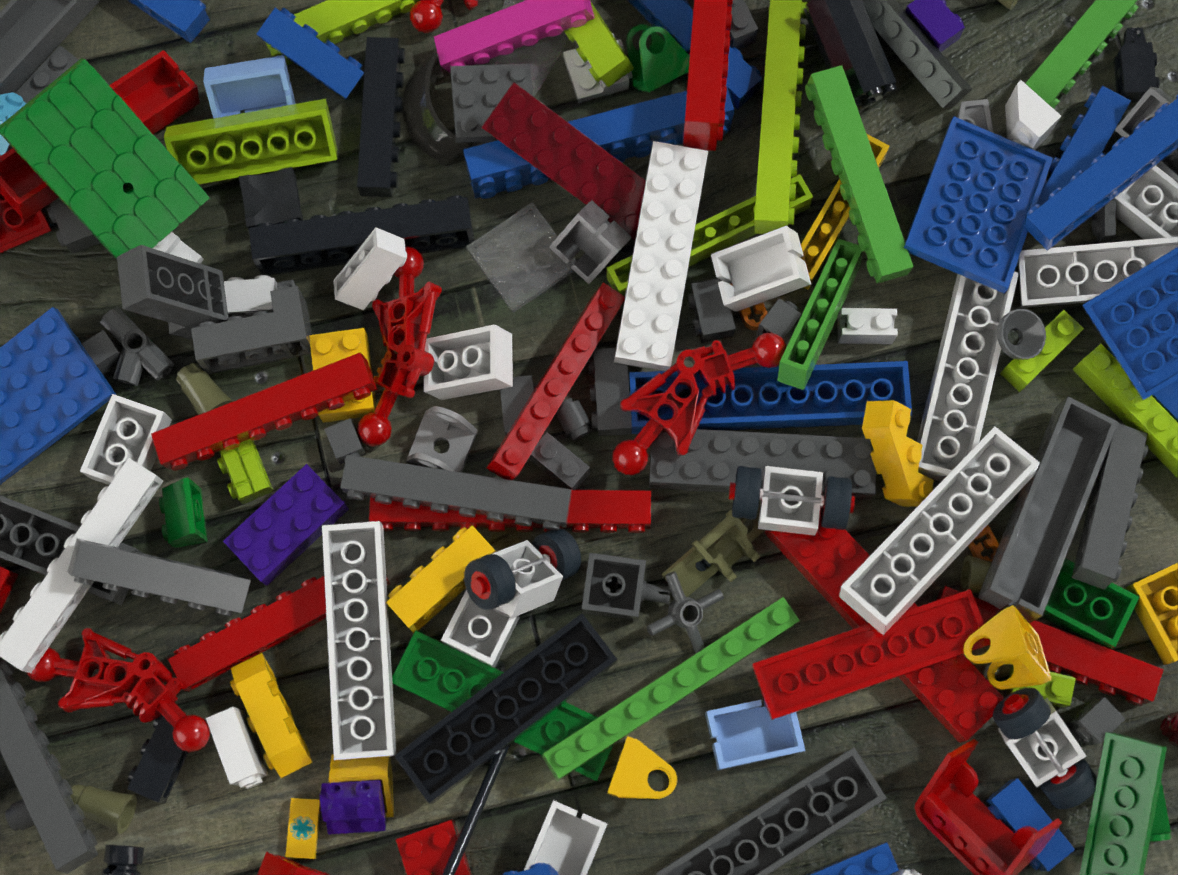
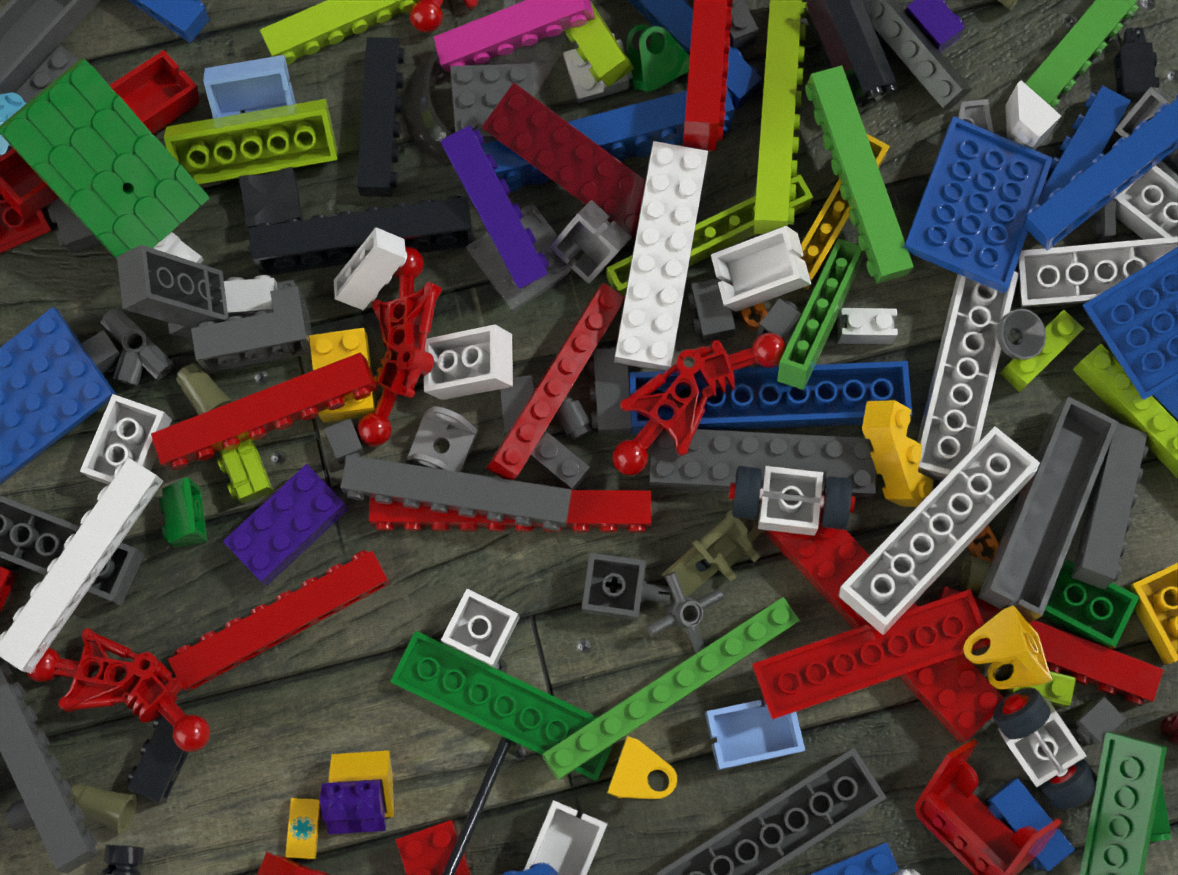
dark grey brick [68,538,251,616] -> none
white brick [206,707,268,789] -> none
yellow brick [230,653,313,778] -> none
blue brick [257,8,364,100] -> none
white brick [322,521,396,760] -> none
yellow brick [386,525,496,633] -> none
black brick [395,613,617,804] -> none
brick [464,529,581,618] -> none
none -> dark purple brick [440,125,549,289]

